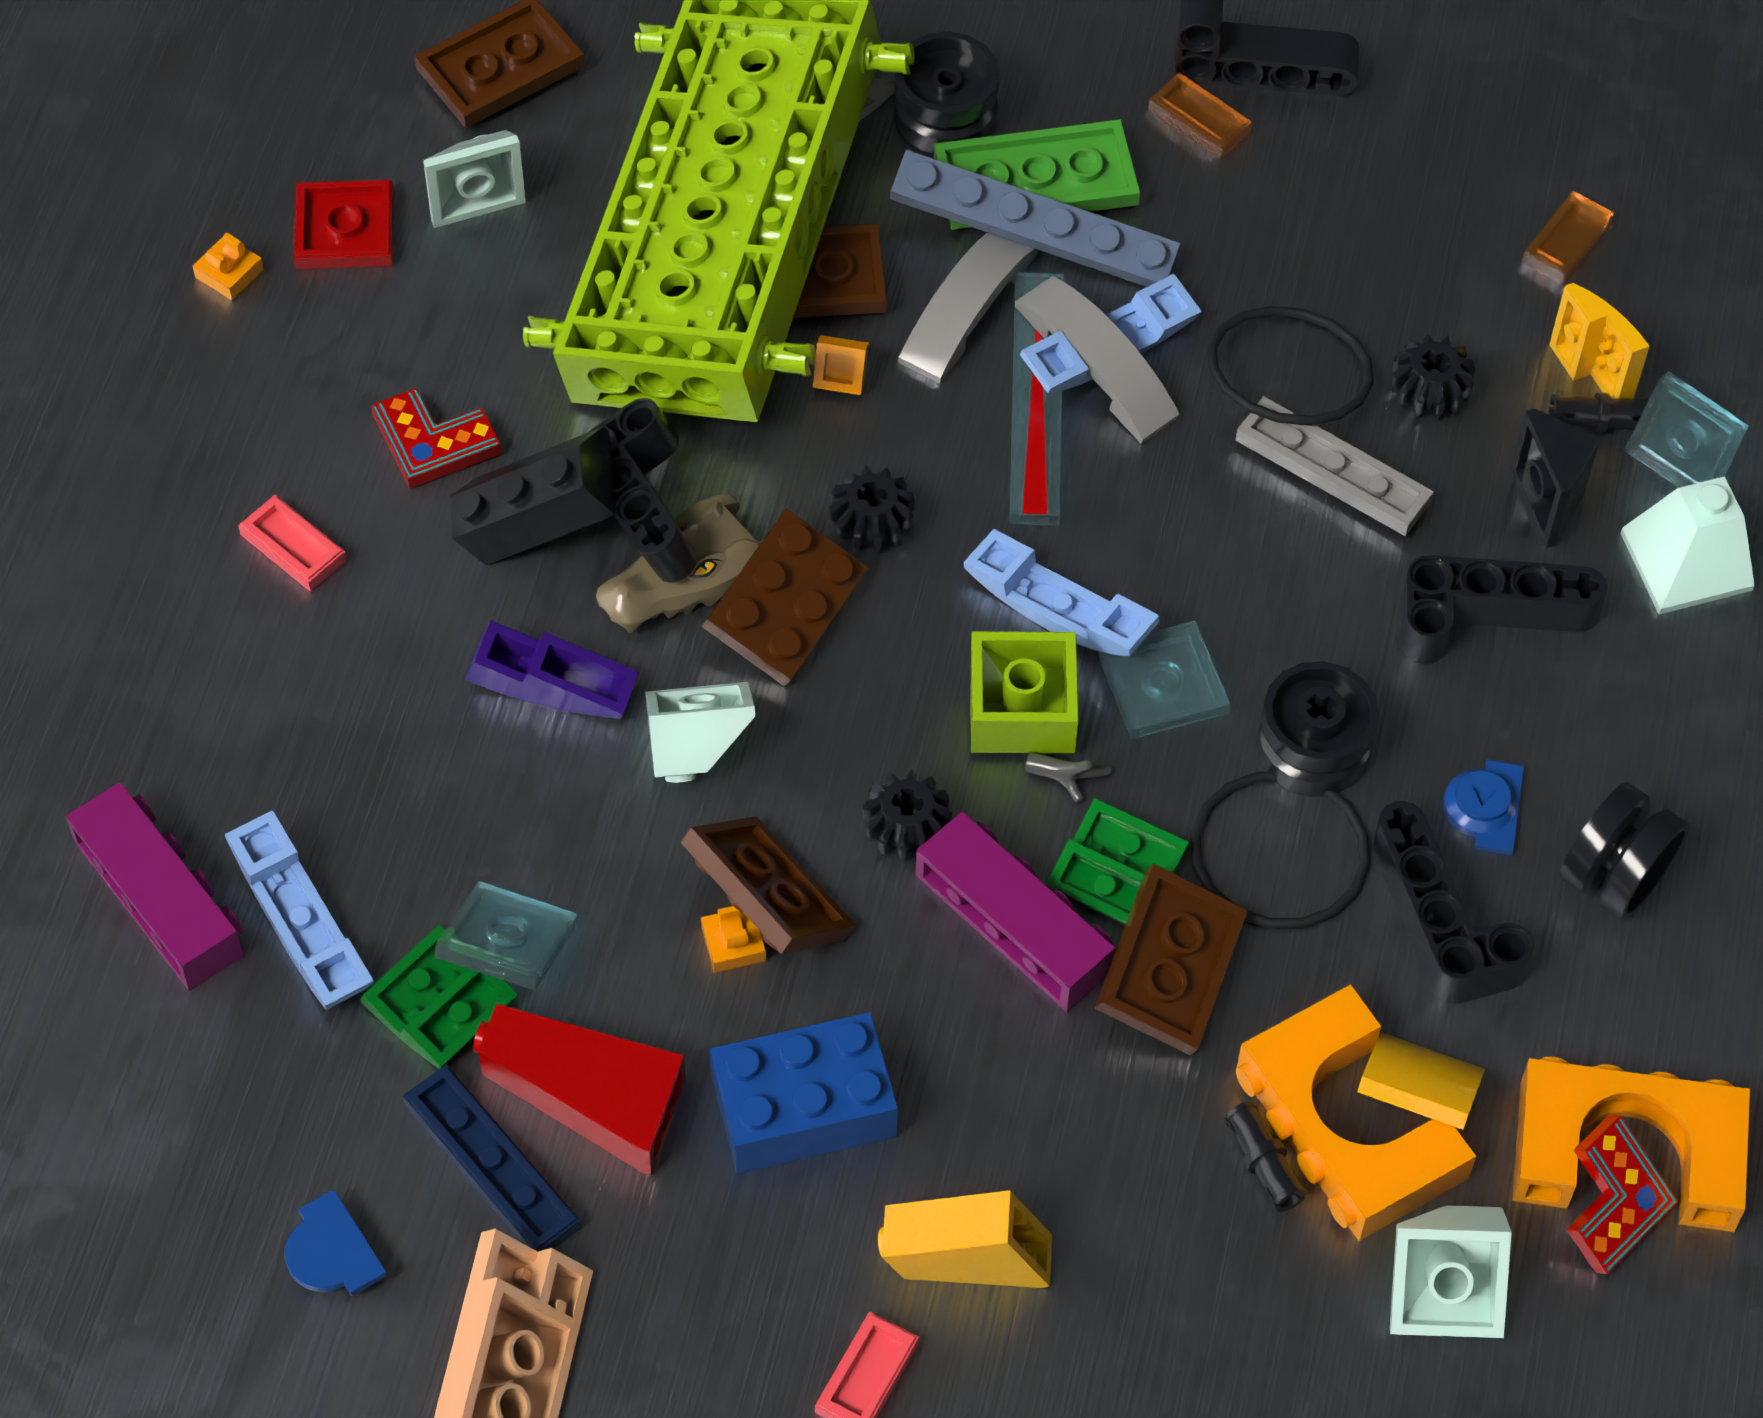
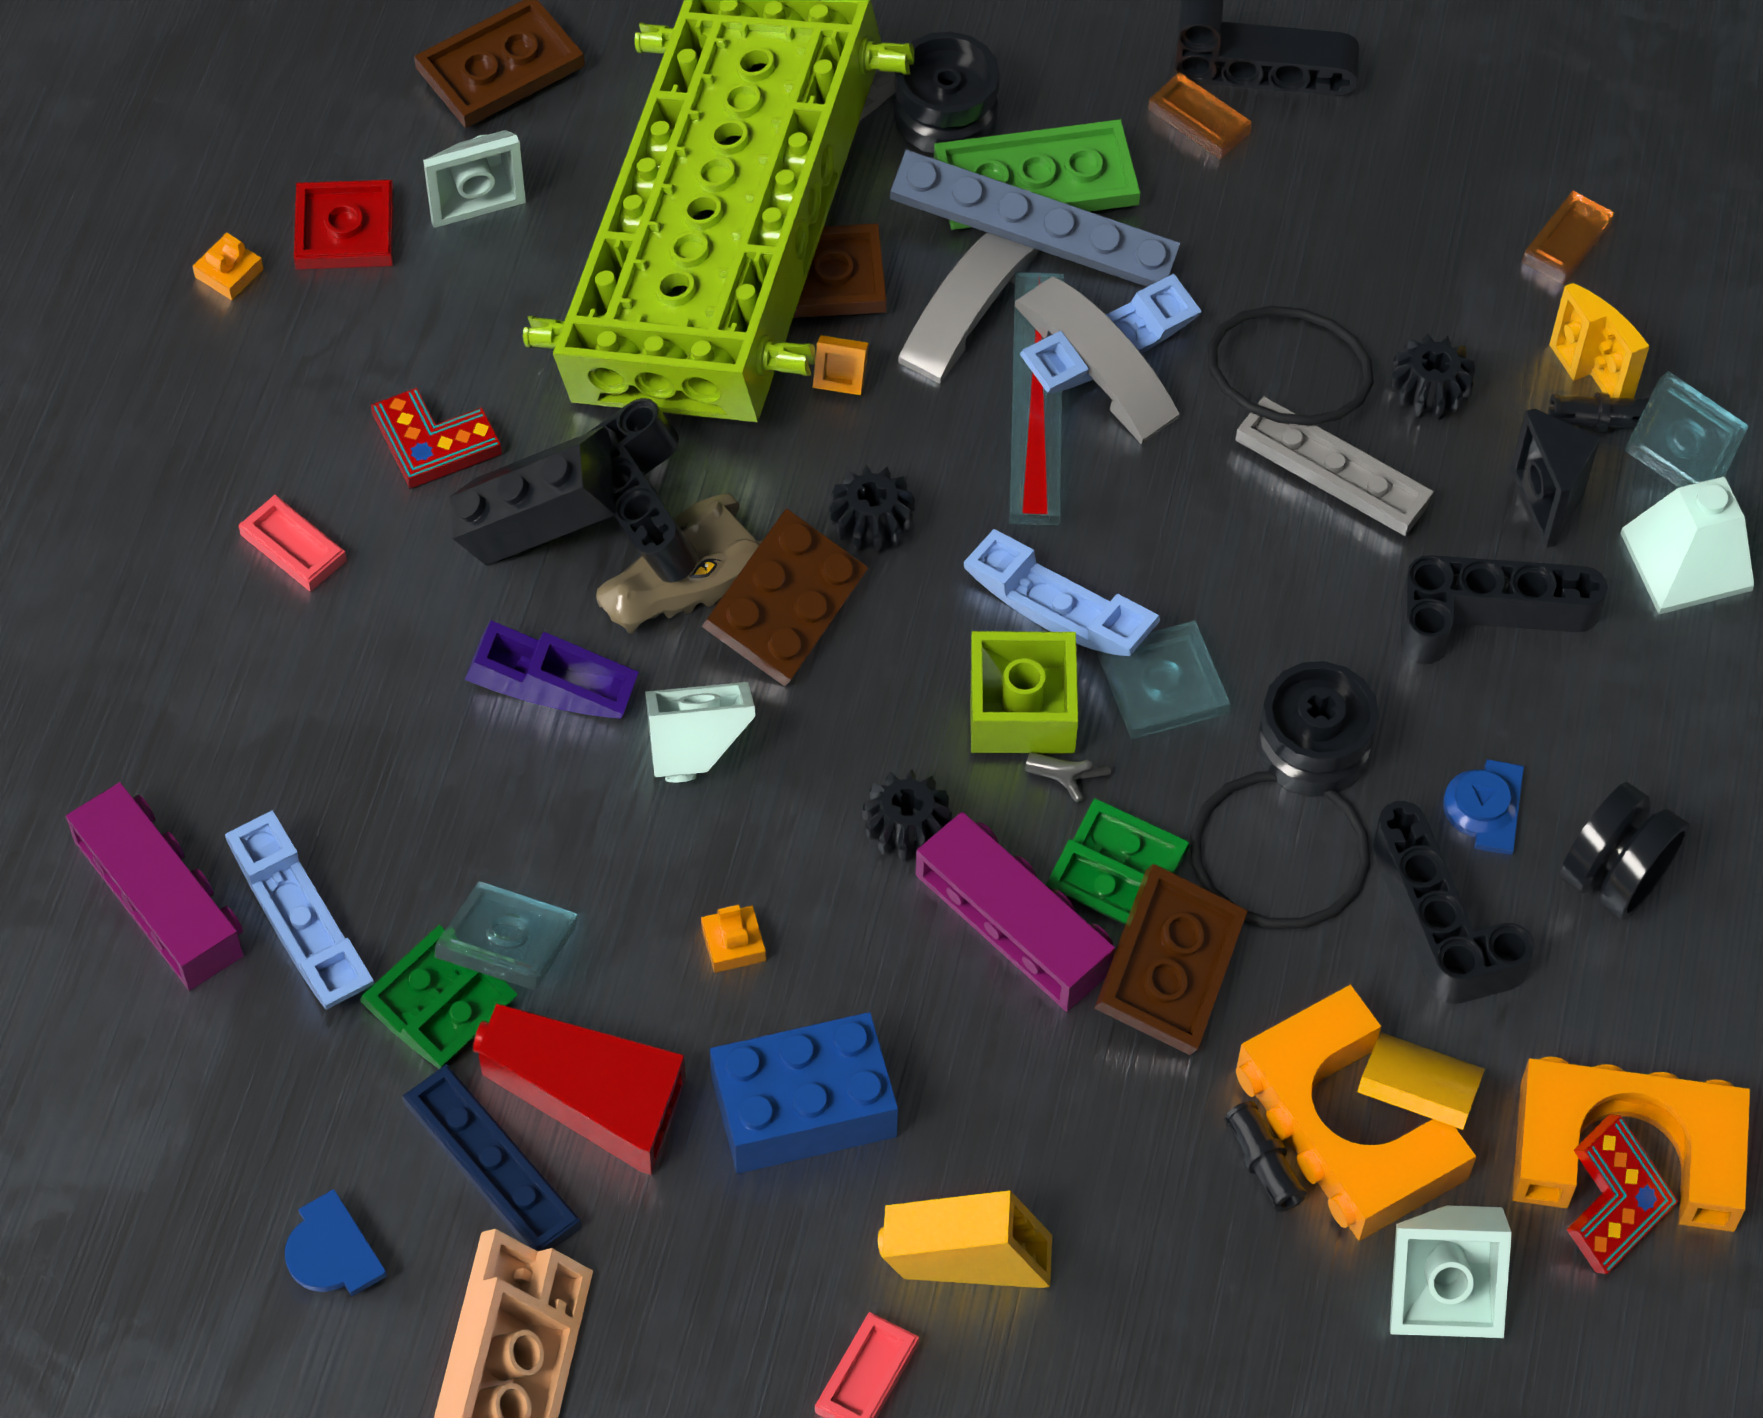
reddish brown plate [681,816,856,954] -> none

